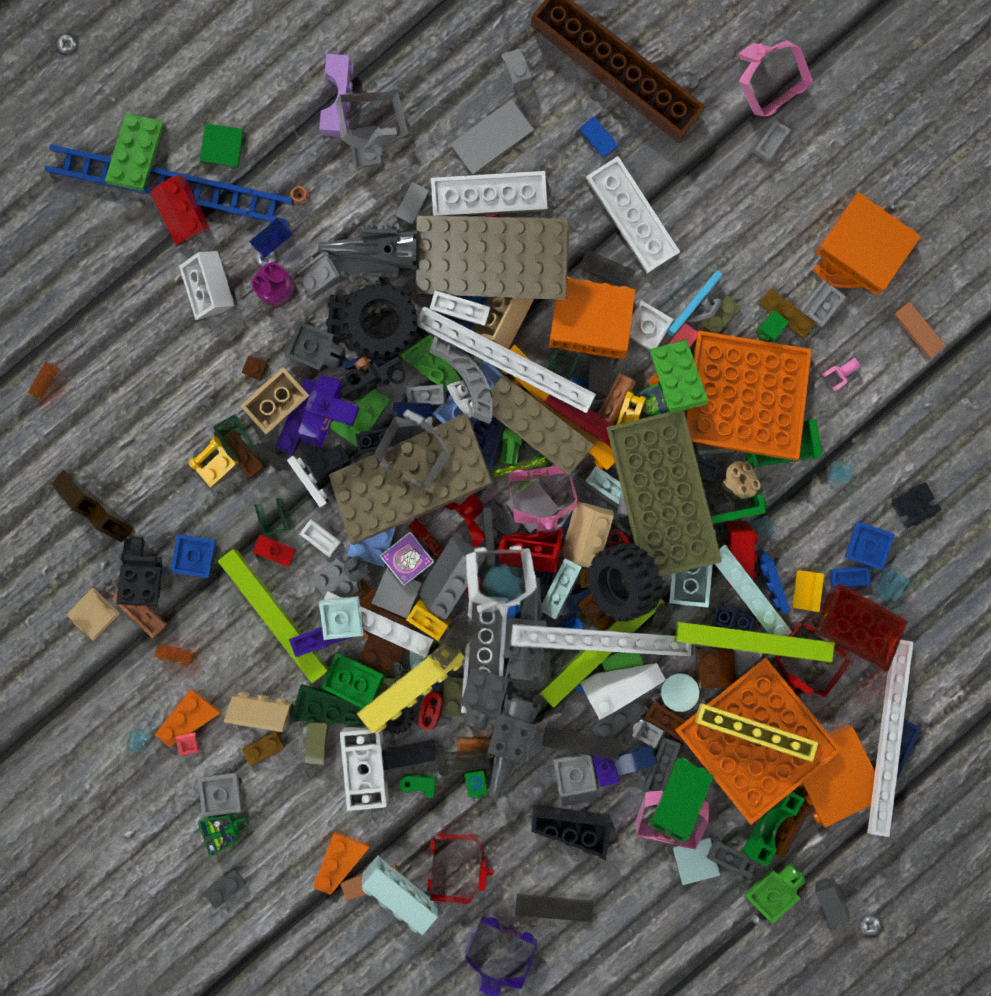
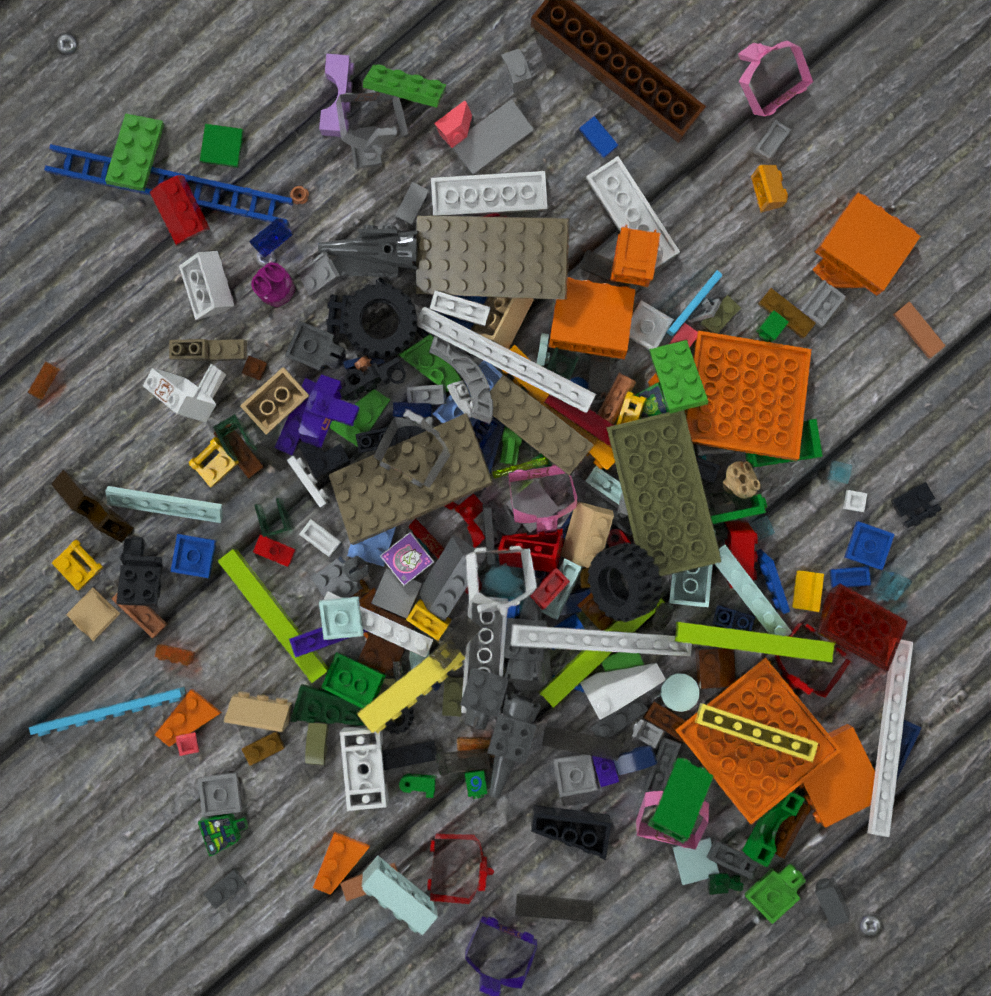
clear light blue plate [129,729,146,752] -> none
red plate [418,692,444,730] -> none
bright pink piece [822,358,861,391] -> none
none -> medium azure plate [29,687,186,736]
none -> yellow plate [52,539,103,591]
none -> light aqua plate [105,486,223,523]
none -> white piece [143,364,226,422]
none -> dark tan slope [169,339,247,361]
none -> bright green plate [363,65,446,108]
none -> coral slope [434,100,472,148]
none -> red plate [529,568,570,610]
none -> light aqua plate [537,333,550,367]
none -> orange container [610,225,660,287]
none -> dark green plate [707,873,744,895]
none -> light orange slope [751,165,788,213]
none -> white plate [843,490,867,512]

